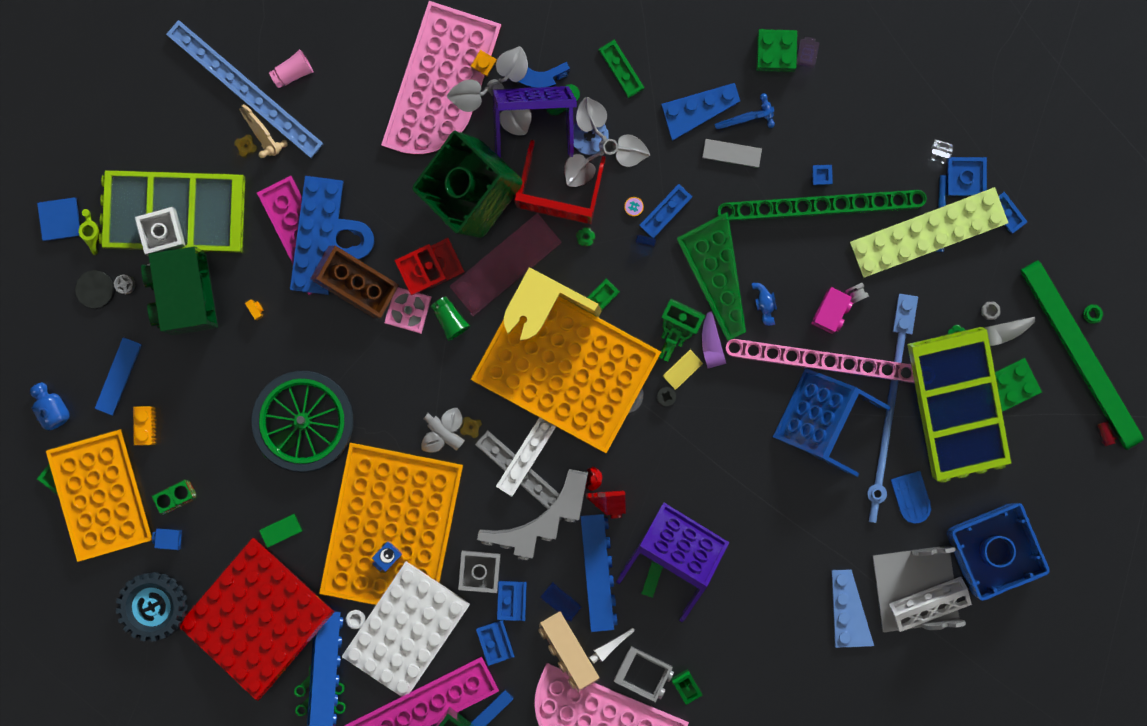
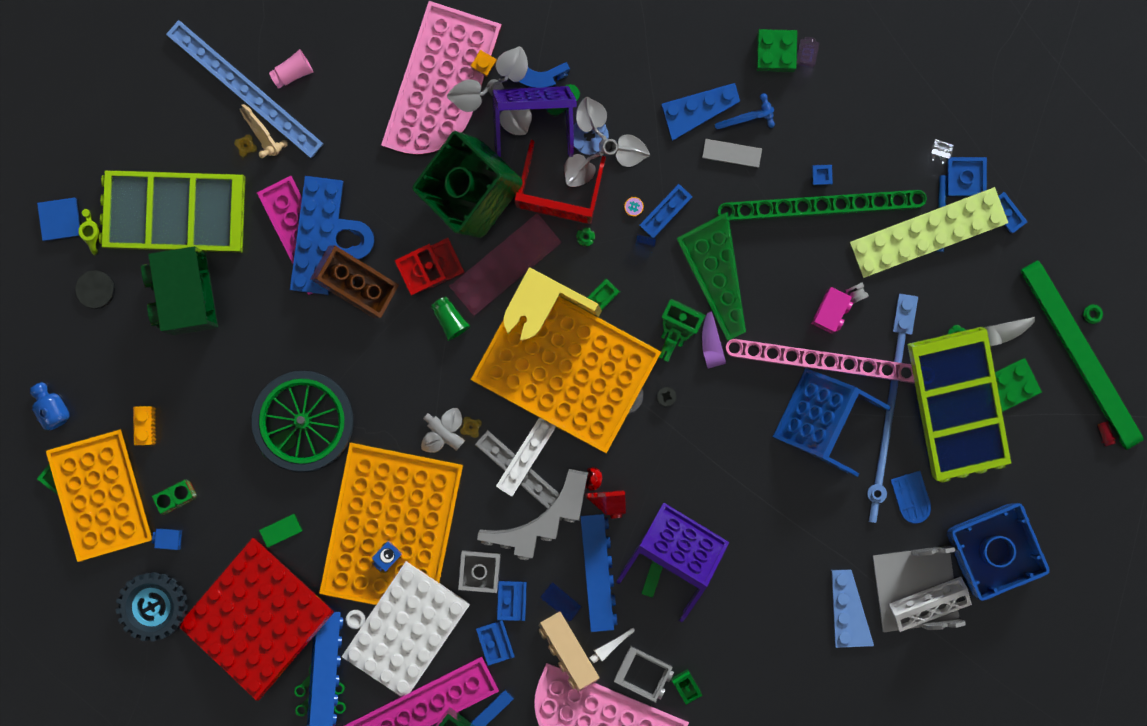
blue tile [95,337,142,416] -> none
light grey wheel [114,275,136,295] -> none
white brick [135,207,186,257] -> none
light orange plate [245,299,264,320] -> none
bright pink piece [384,287,432,334] -> none
green tile [598,39,644,99] -> none
light yellow slope [662,349,703,390] -> none
blue piece [752,283,777,326] -> none
light grey tile [981,302,1000,320] -> none

